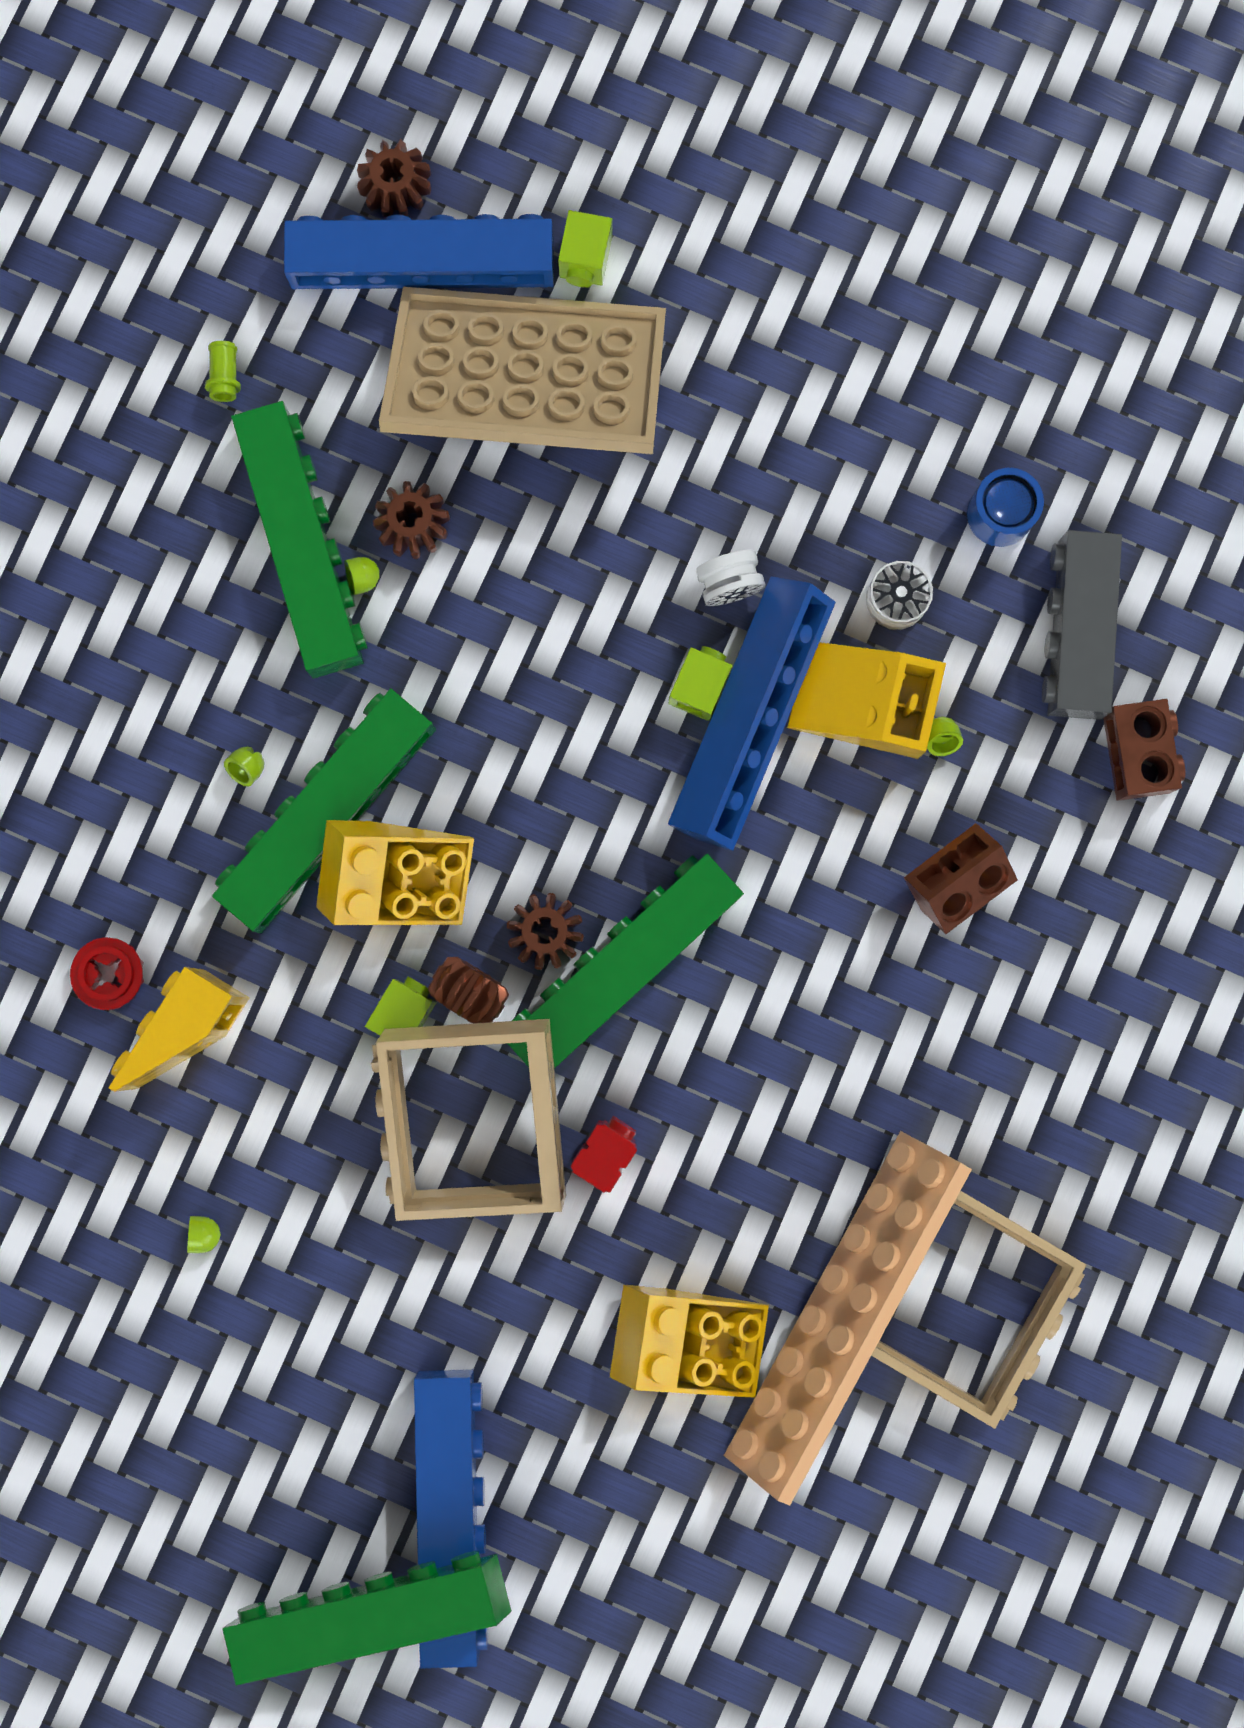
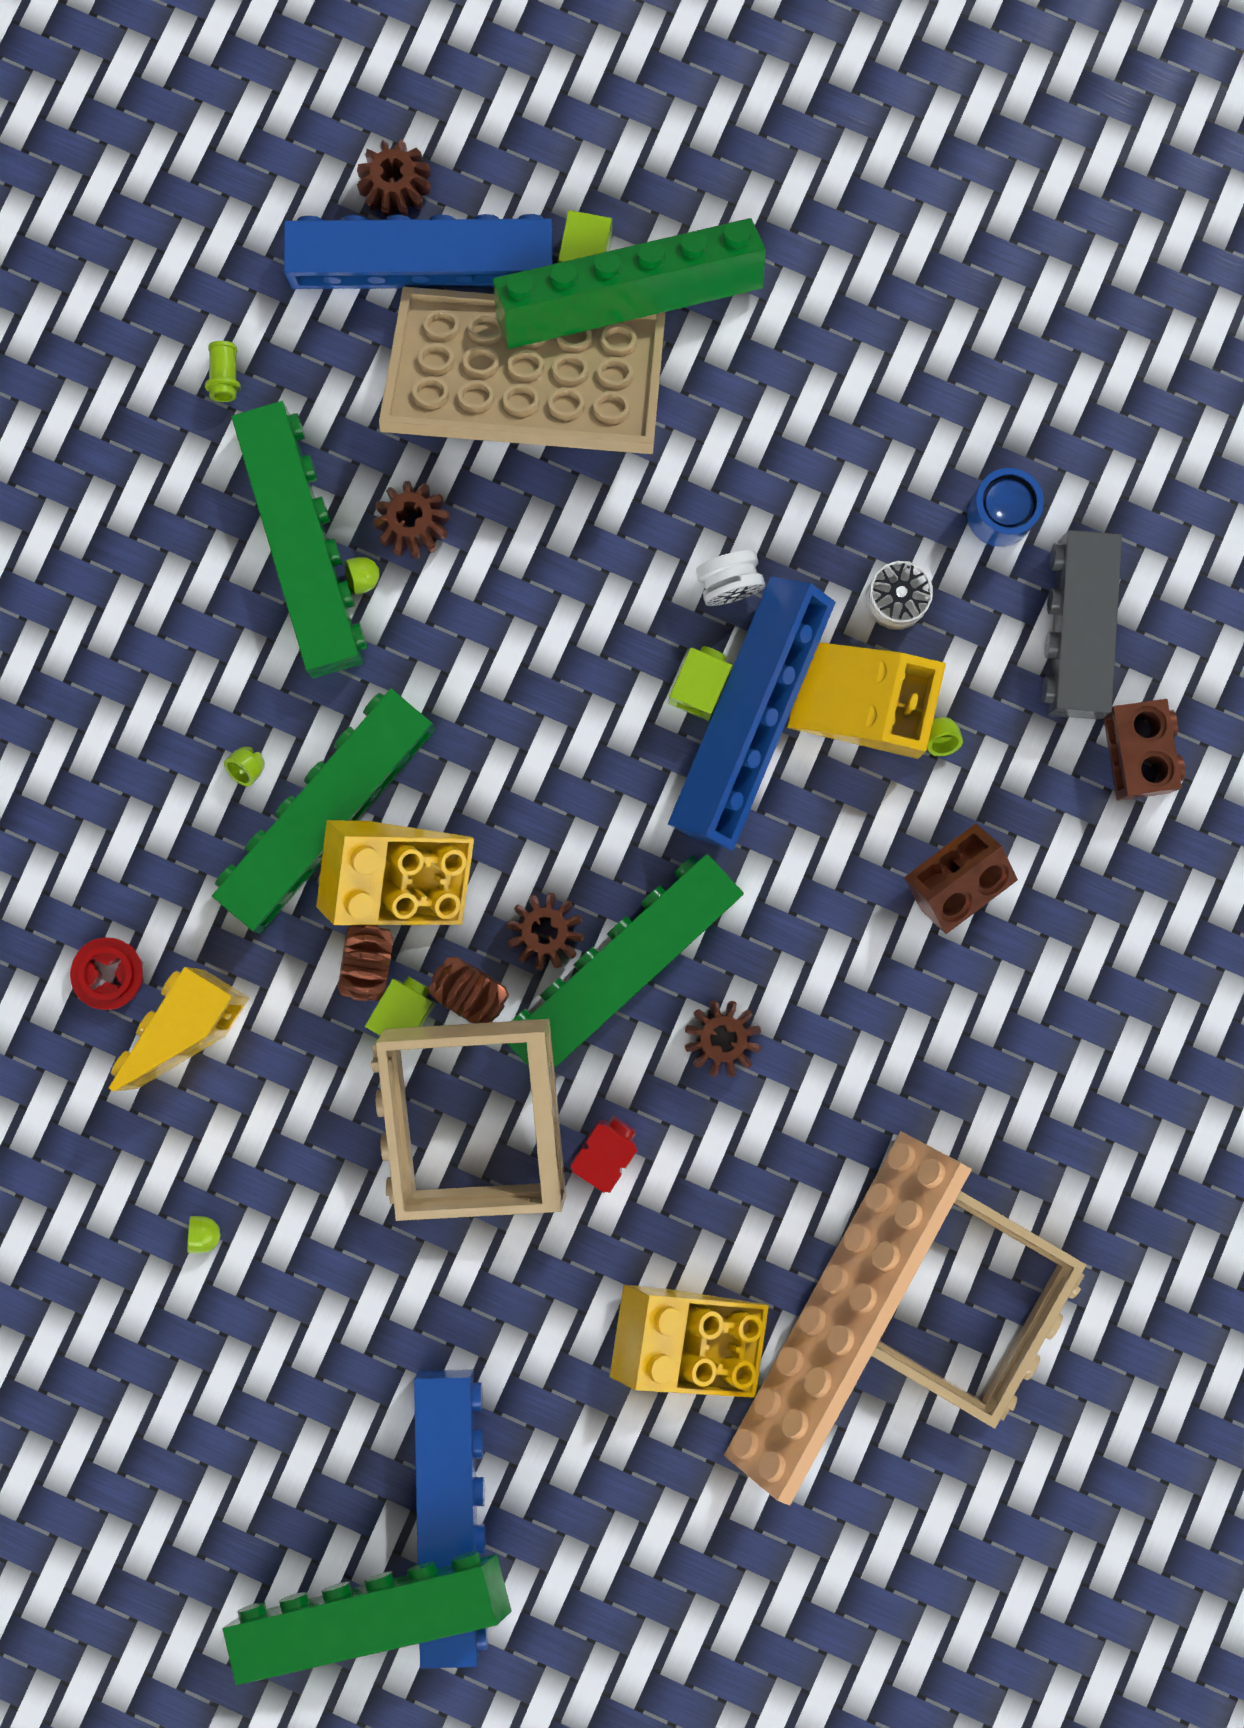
none -> copper gear [338,925,393,1002]
none -> green brick [493,218,766,349]
none -> copper gear [685,1001,761,1077]

